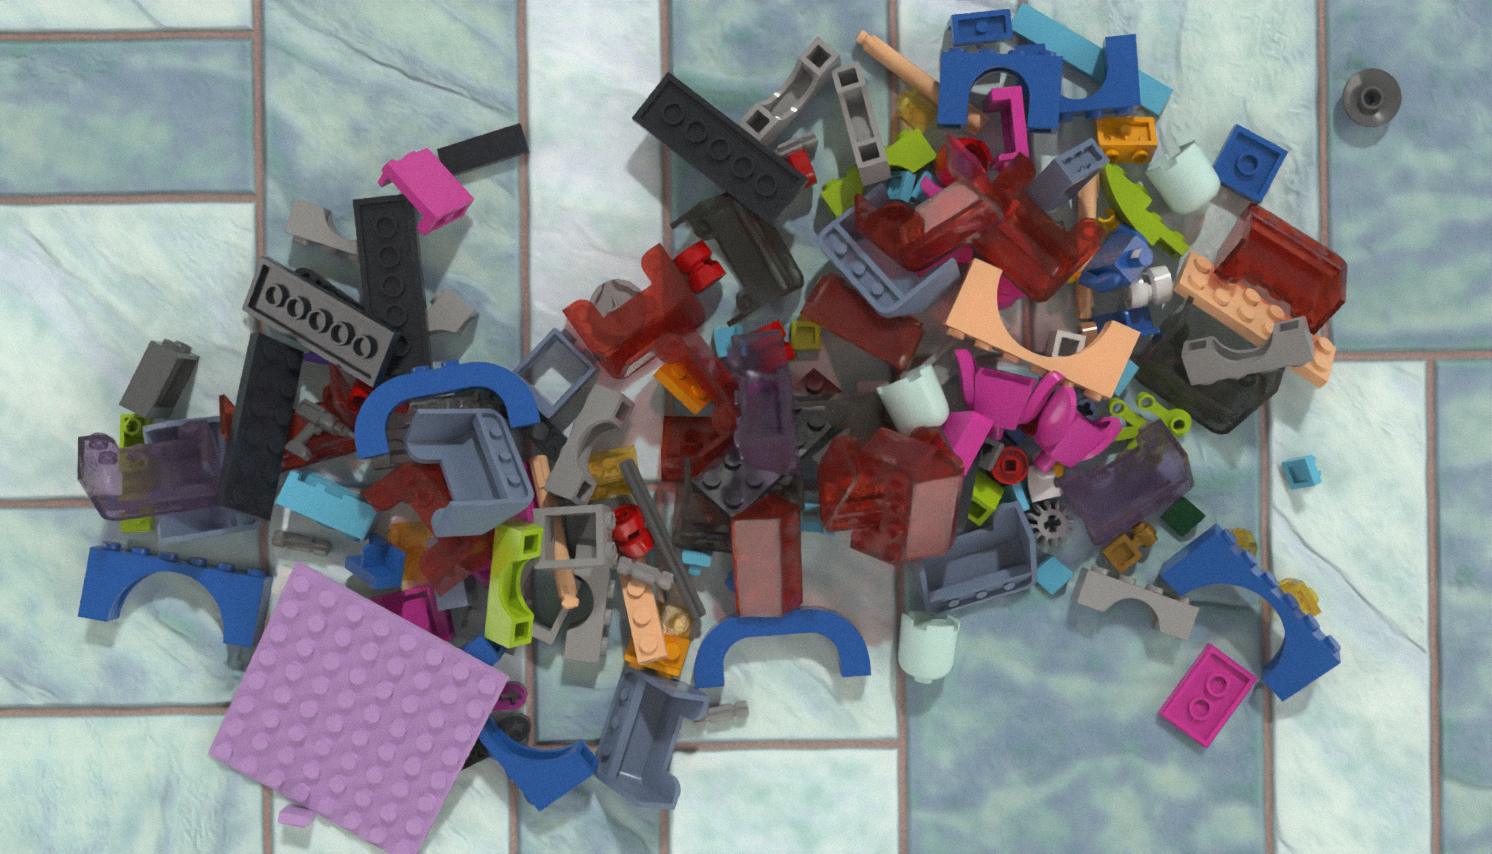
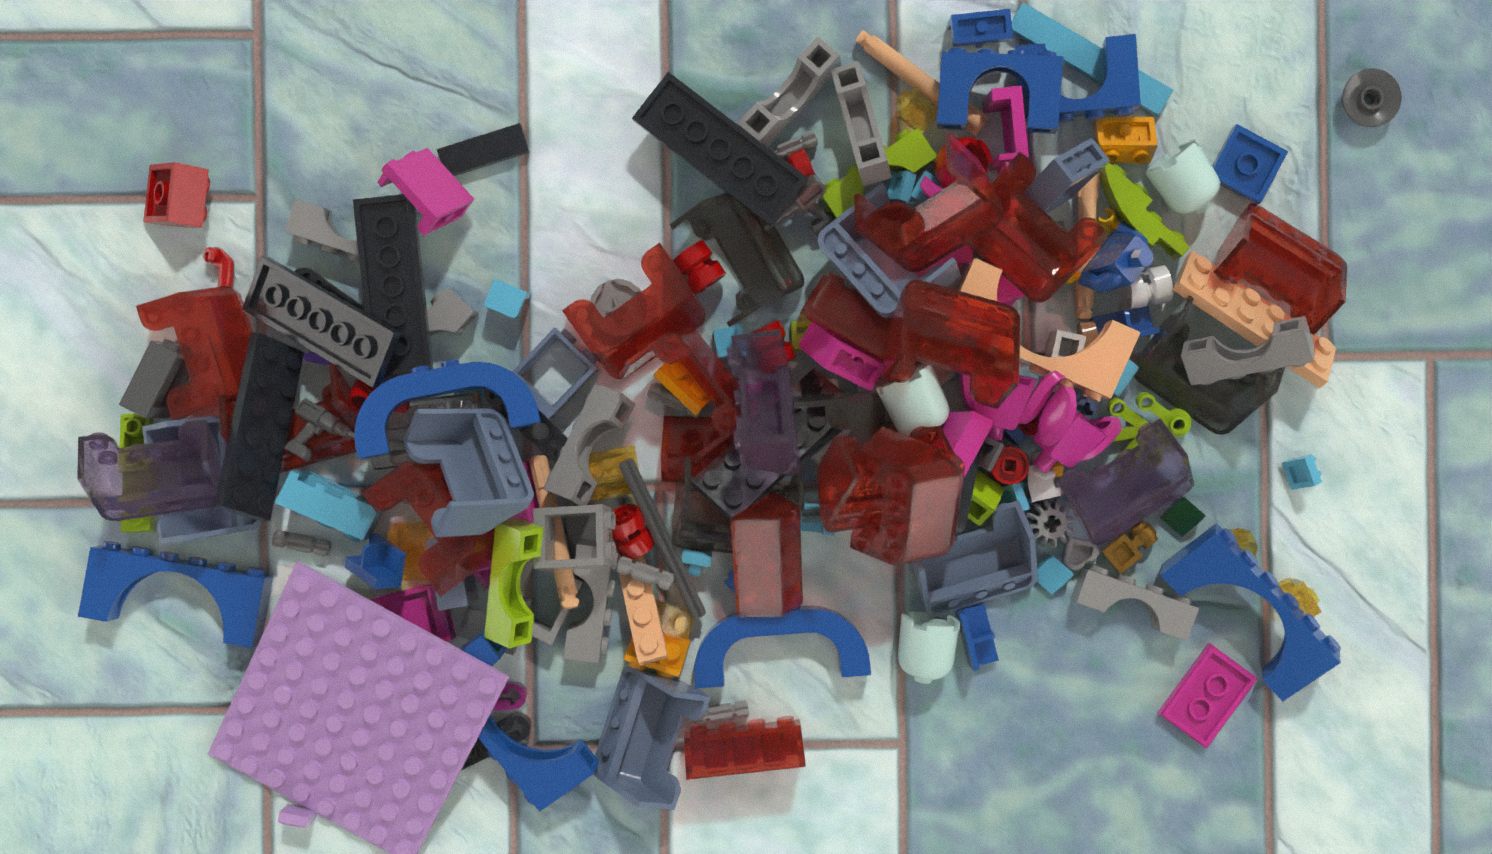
none -> clear red windscreen [136,286,253,420]
none -> slope [143,162,210,228]
none -> red arm [203,247,235,287]
none -> medium azure panel [483,278,531,319]
none -> light grey axle [647,382,702,418]
none -> clear red slope [684,716,806,780]
none -> dark grey piece [763,174,835,237]
none -> dark pink window [798,320,886,392]
none -> clear red windscreen [882,279,1020,409]
none -> blue panel [955,603,999,671]
none -> light grey tile [1061,536,1099,571]

